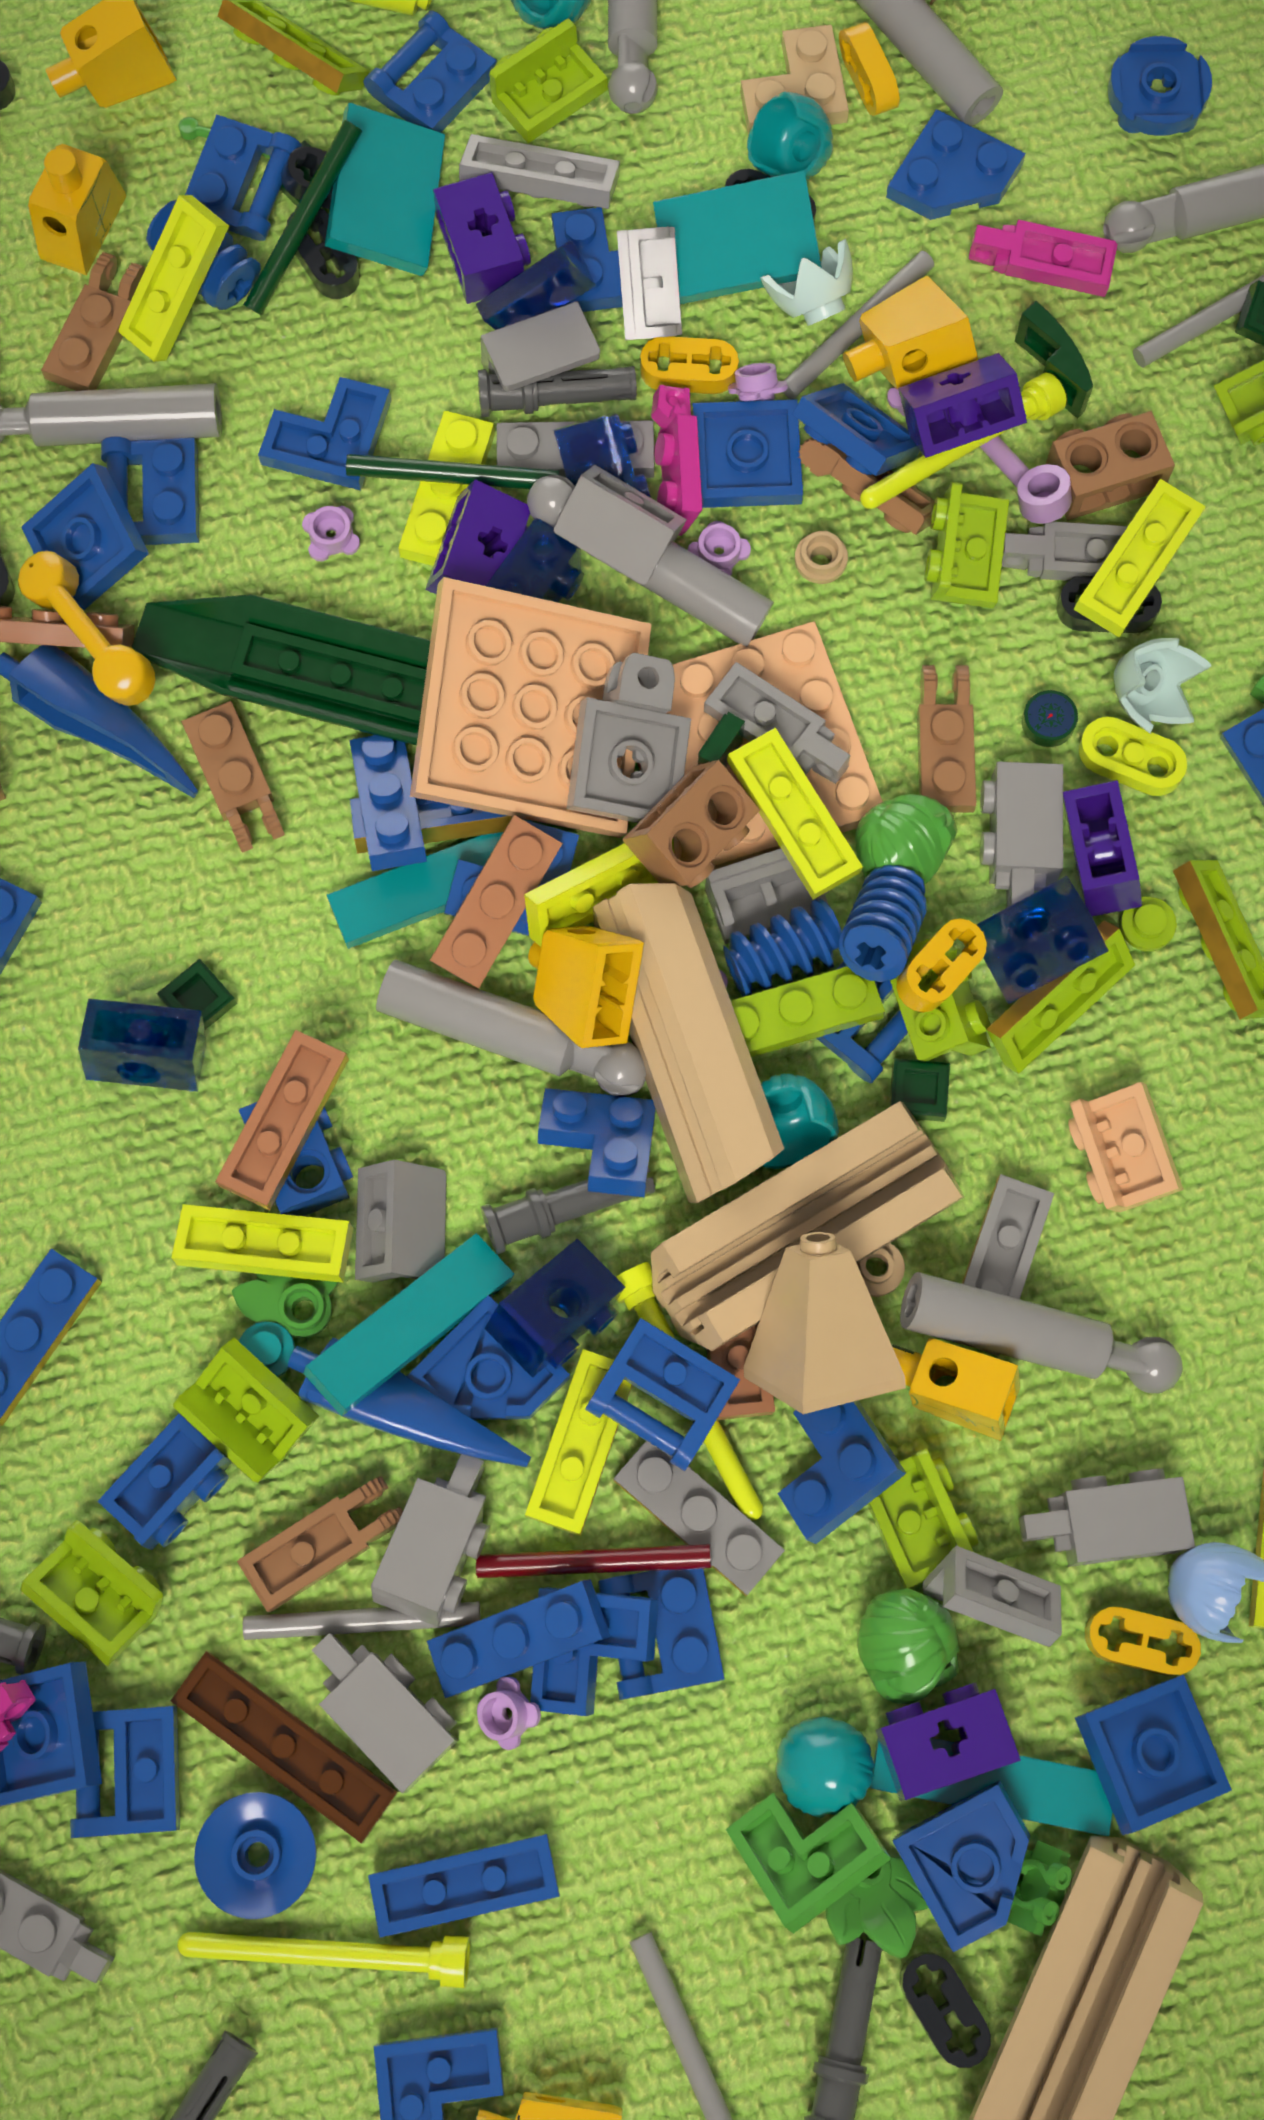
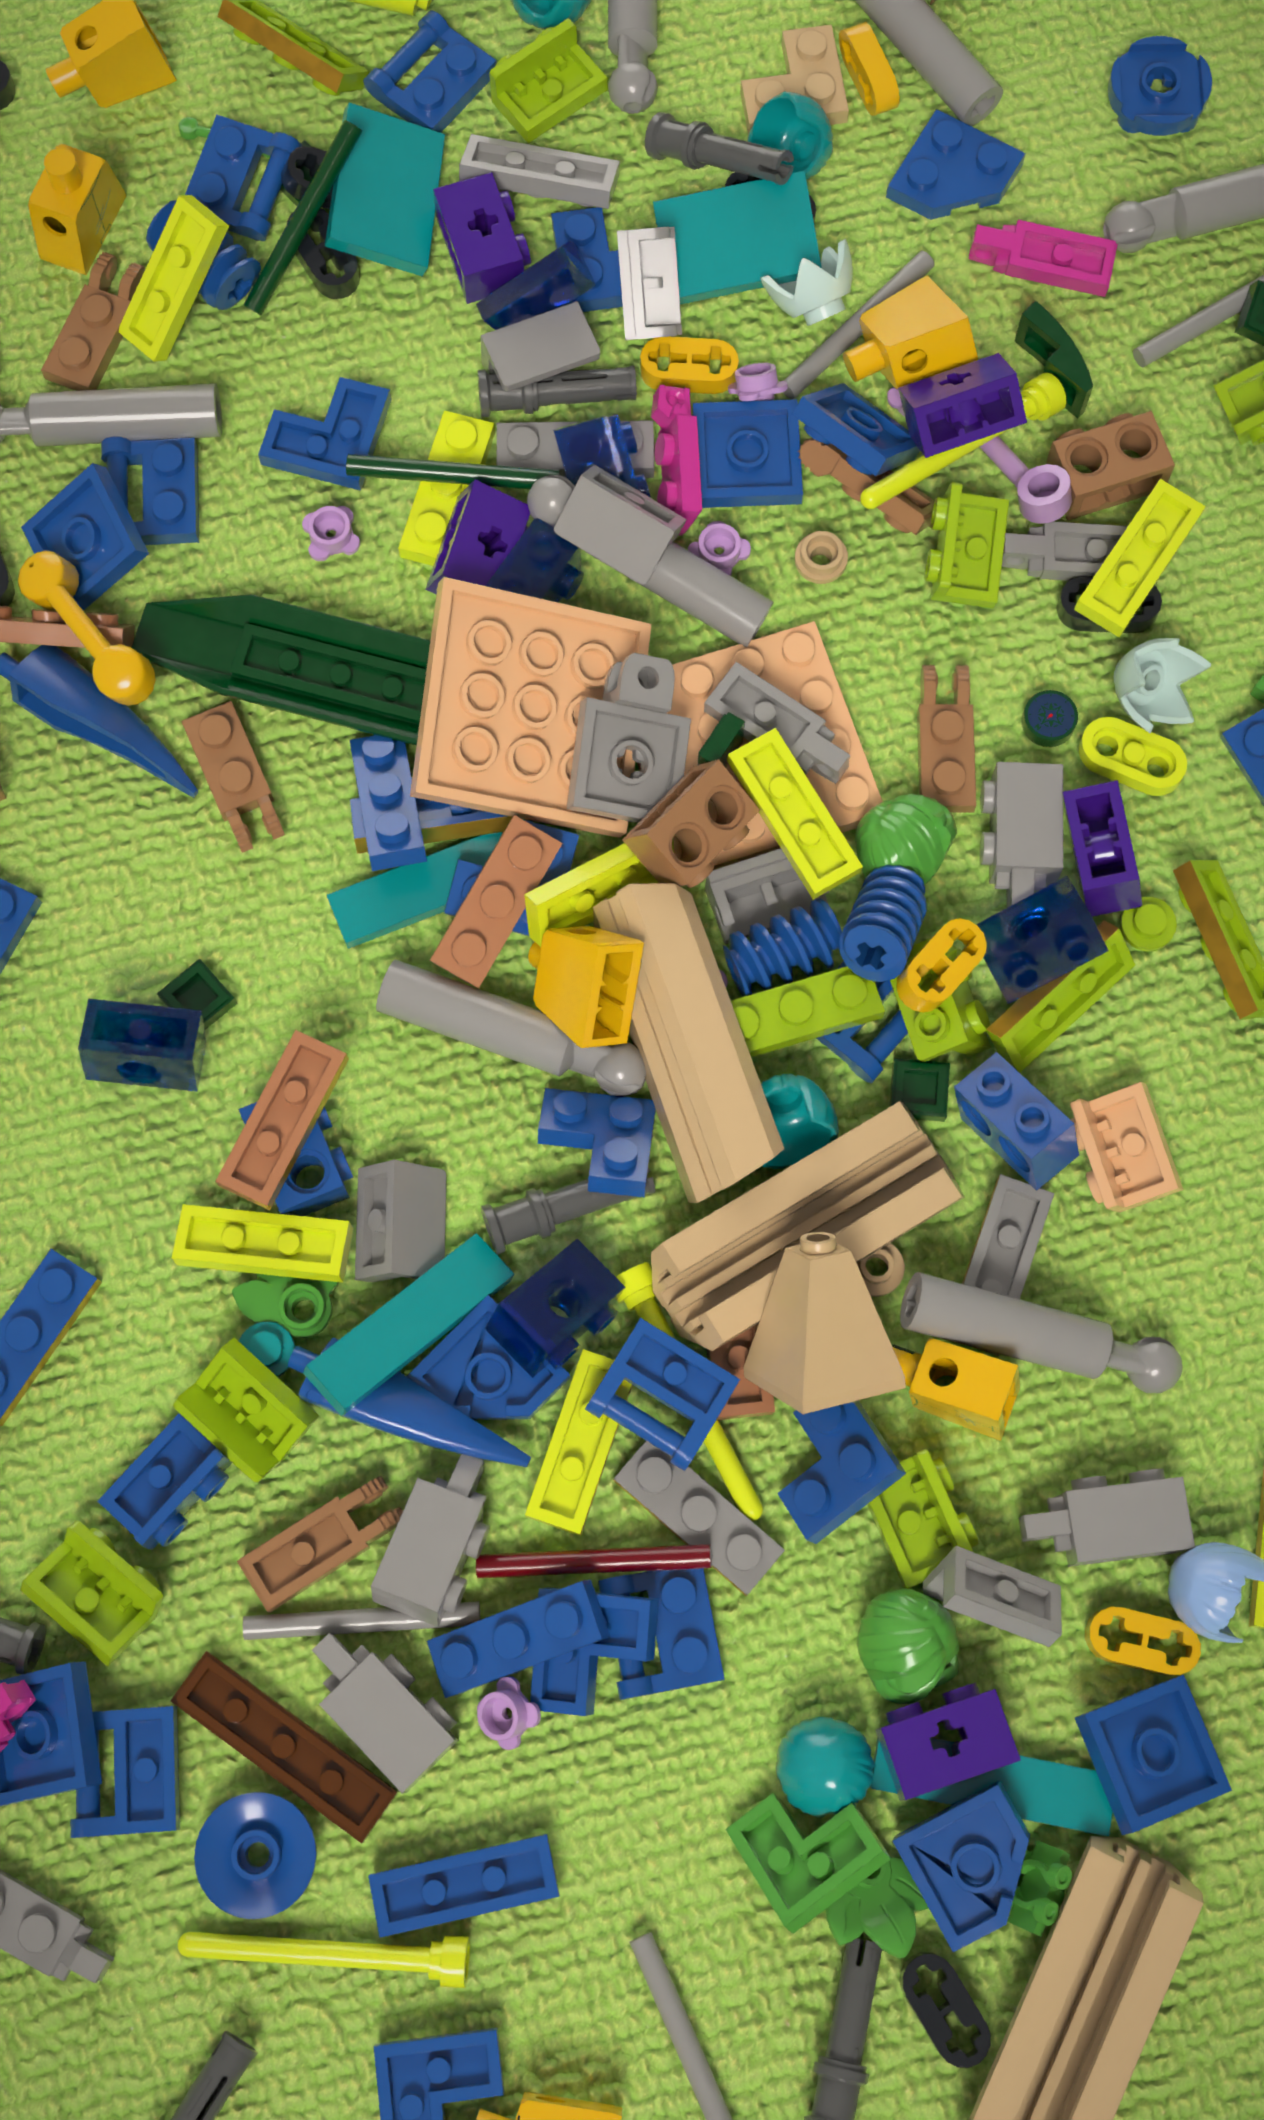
none -> dark grey pin [645,112,794,185]
none -> blue brick [954,1052,1079,1191]

